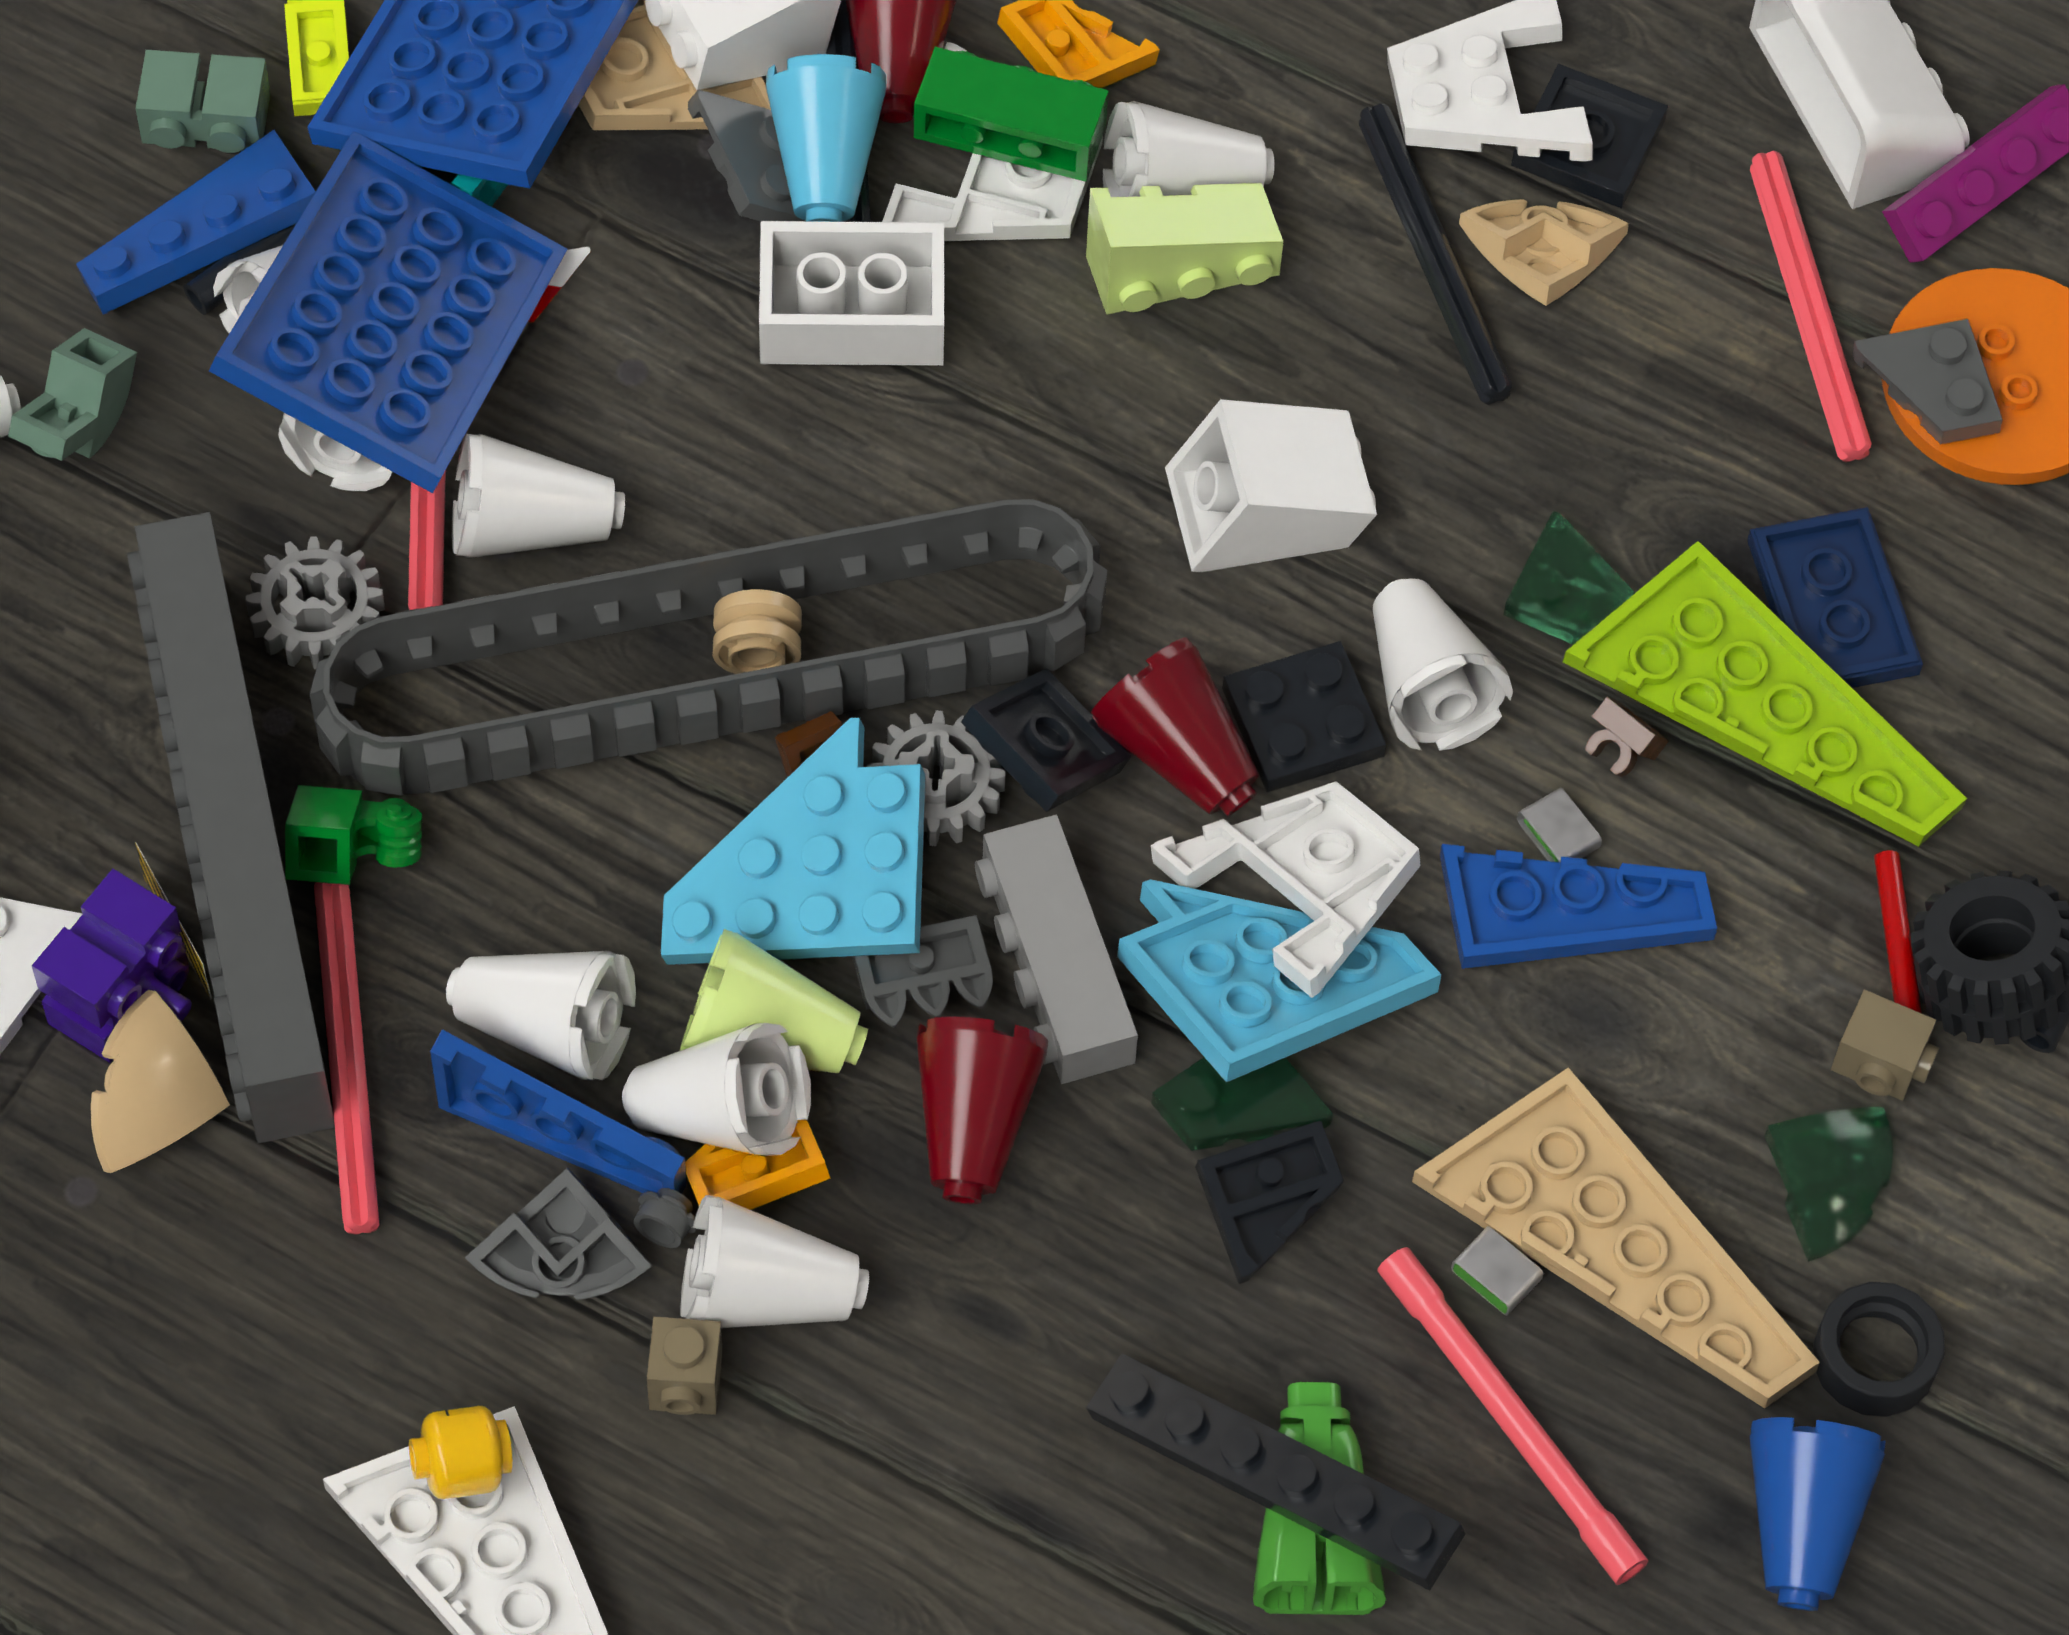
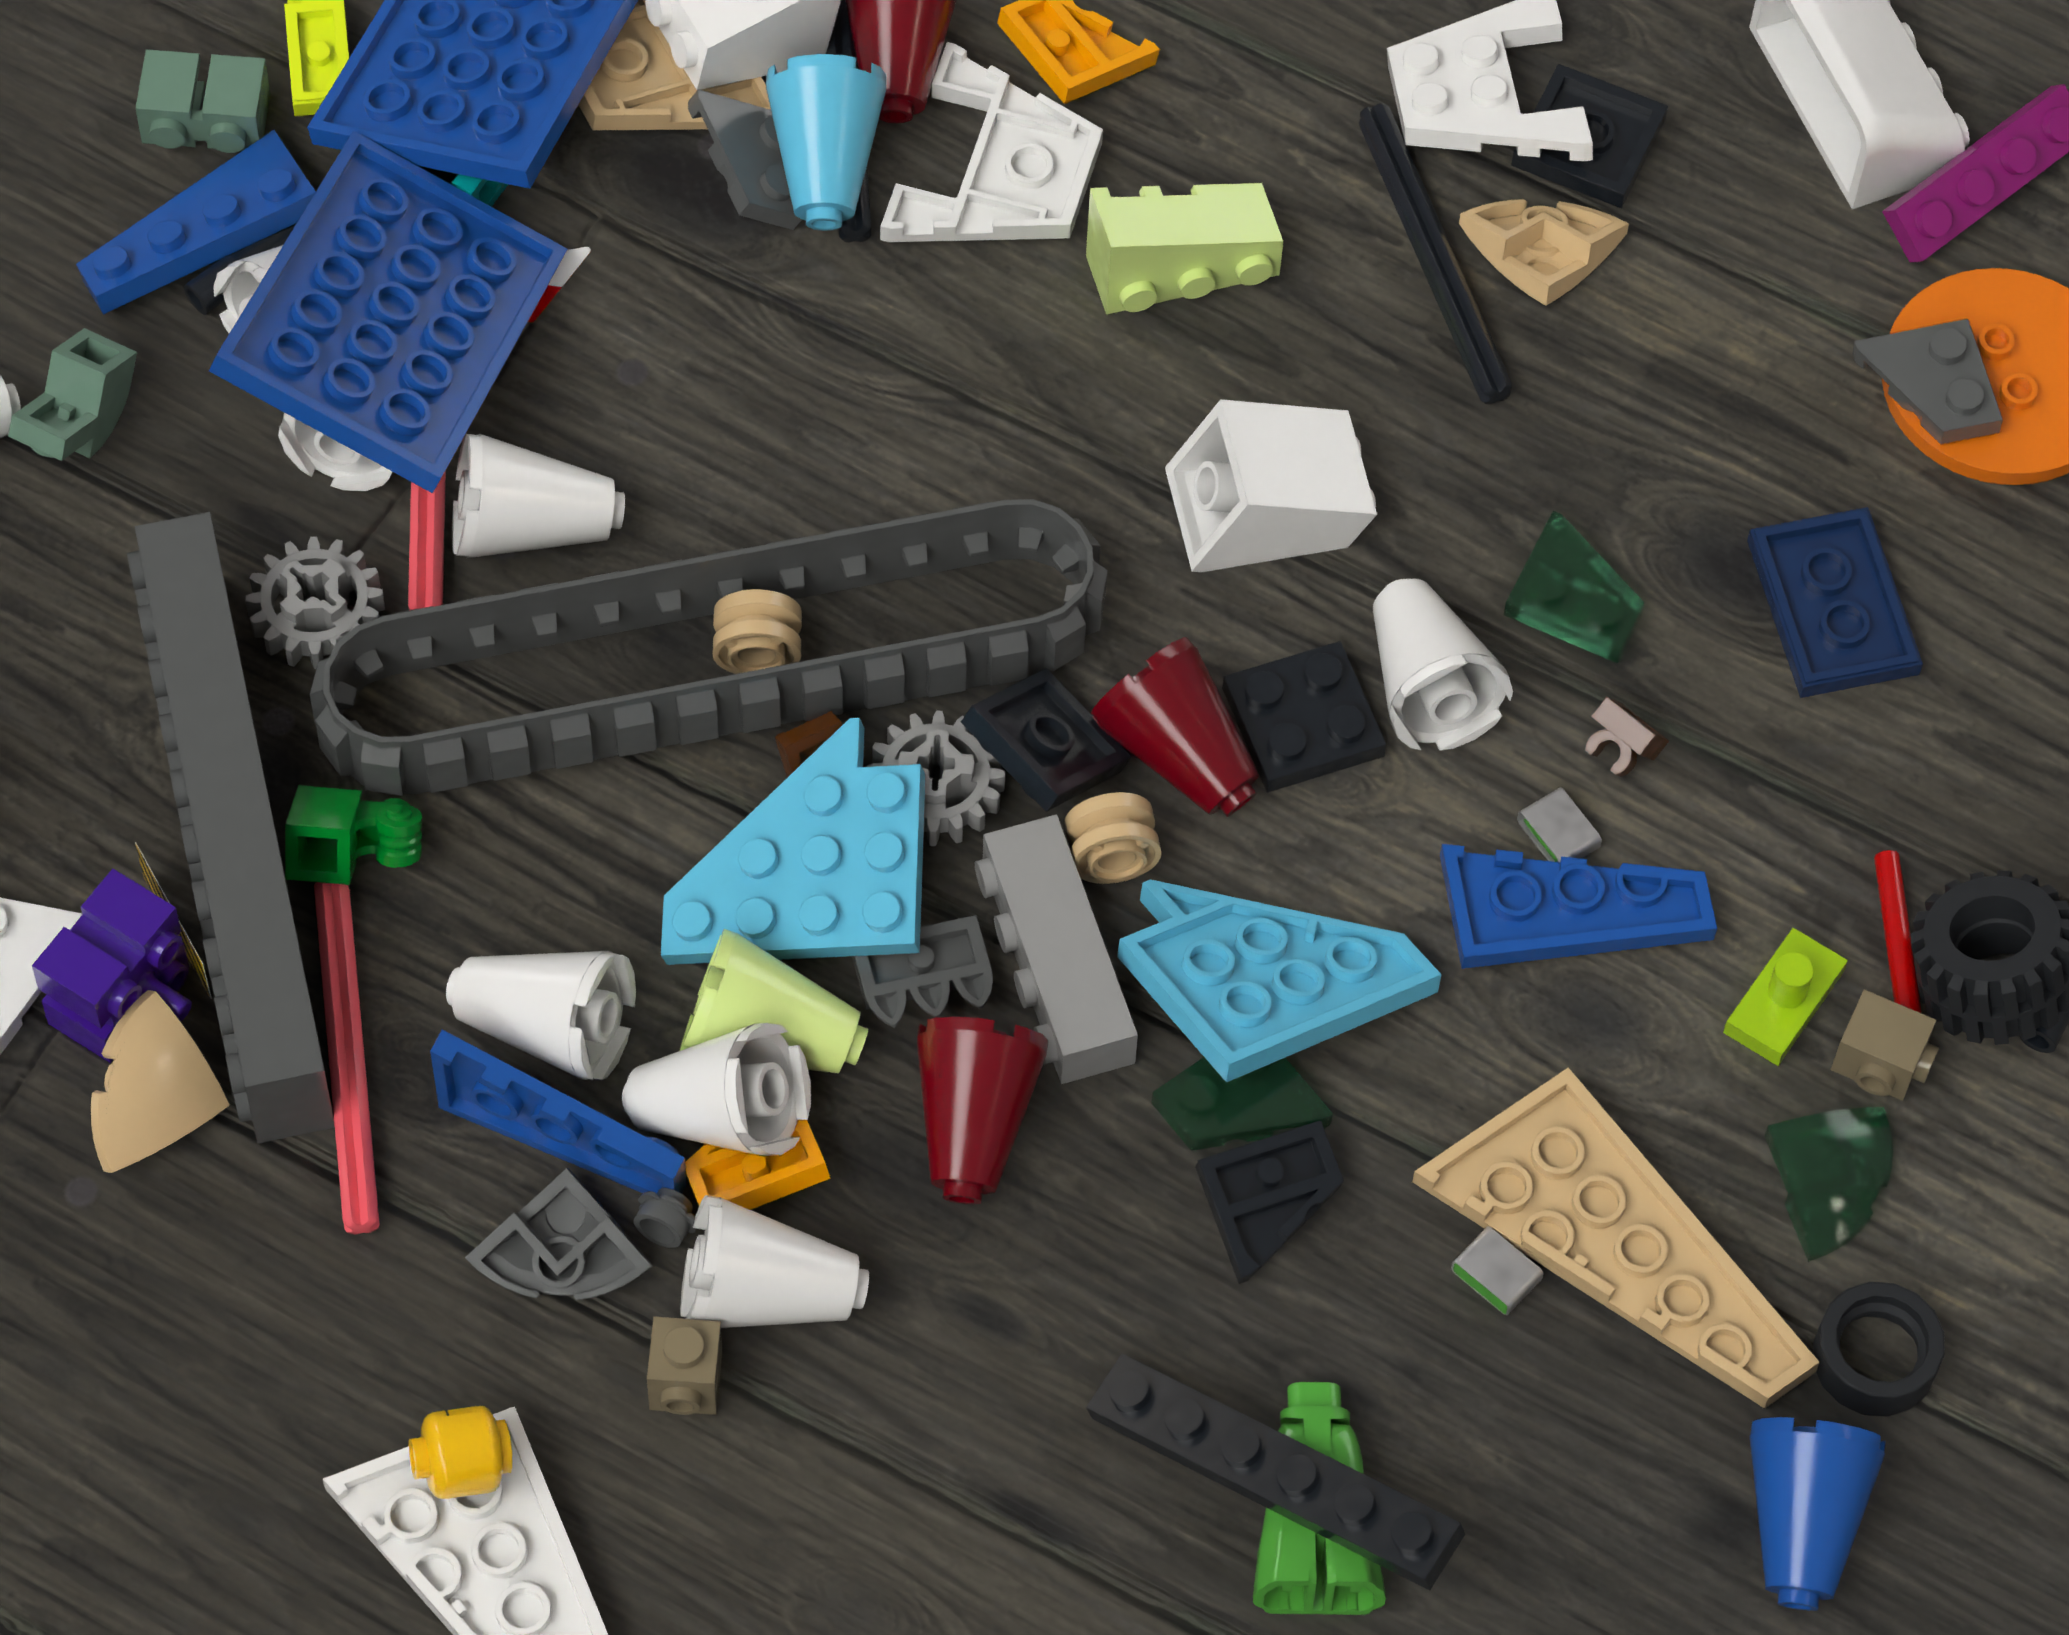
white brick [759,221,944,366] -> none
green brick [914,47,1109,182] -> none
white cone [1103,101,1275,197] -> none
white wing [1151,781,1421,998] -> none
coral piece [1377,1247,1649,1585] -> none
lime wing [1562,541,1967,847] -> none
coral axle [1750,151,1872,462] -> none
none -> tan wheel [1064,792,1162,884]
none -> lime tile [1723,928,1848,1066]

